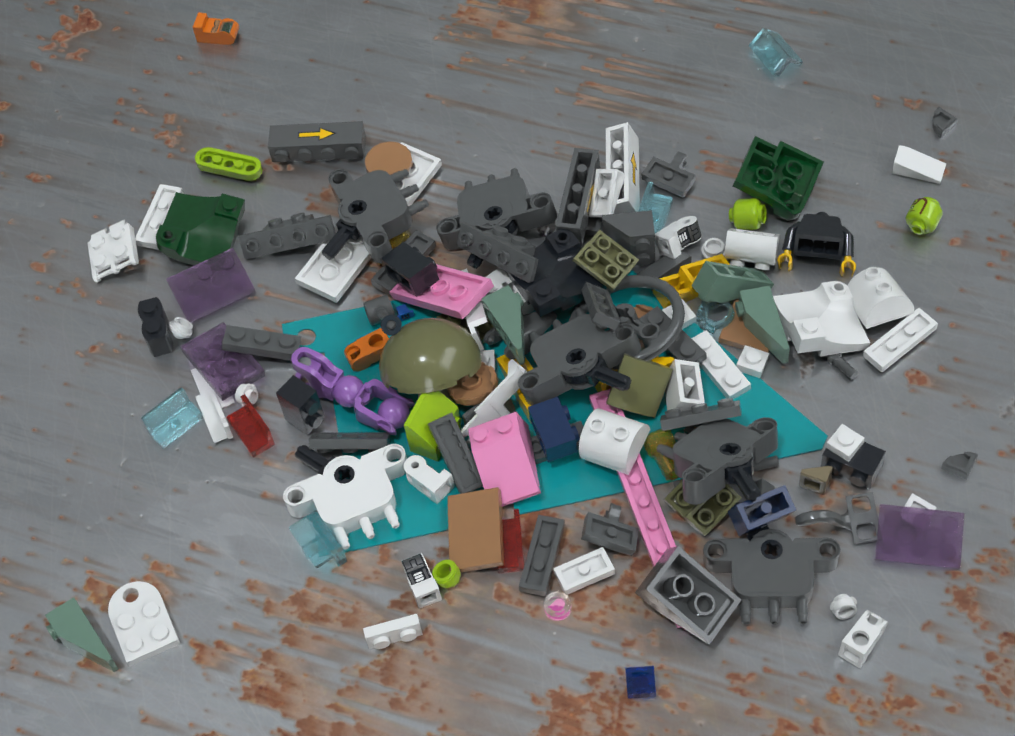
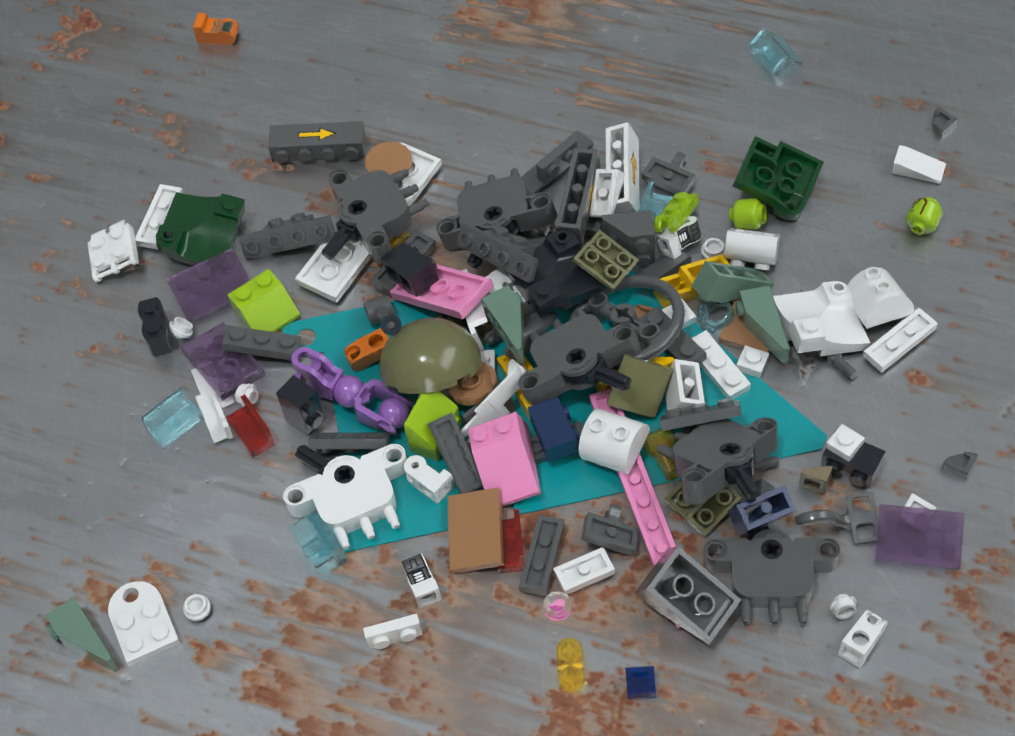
lime plate [195,147,263,181] -> none
blue piece [396,304,415,321] -> none
lime piece [432,560,461,589] -> none
dark grey plate [582,282,620,330] -> none
black torso [777,212,856,277] -> none
none -> white plate [183,594,211,621]
none -> lime slope [227,269,301,332]
none -> dark grey bracket [521,131,593,195]
none -> clear yellow piece [556,637,585,692]
none -> lime hinge [653,192,699,233]

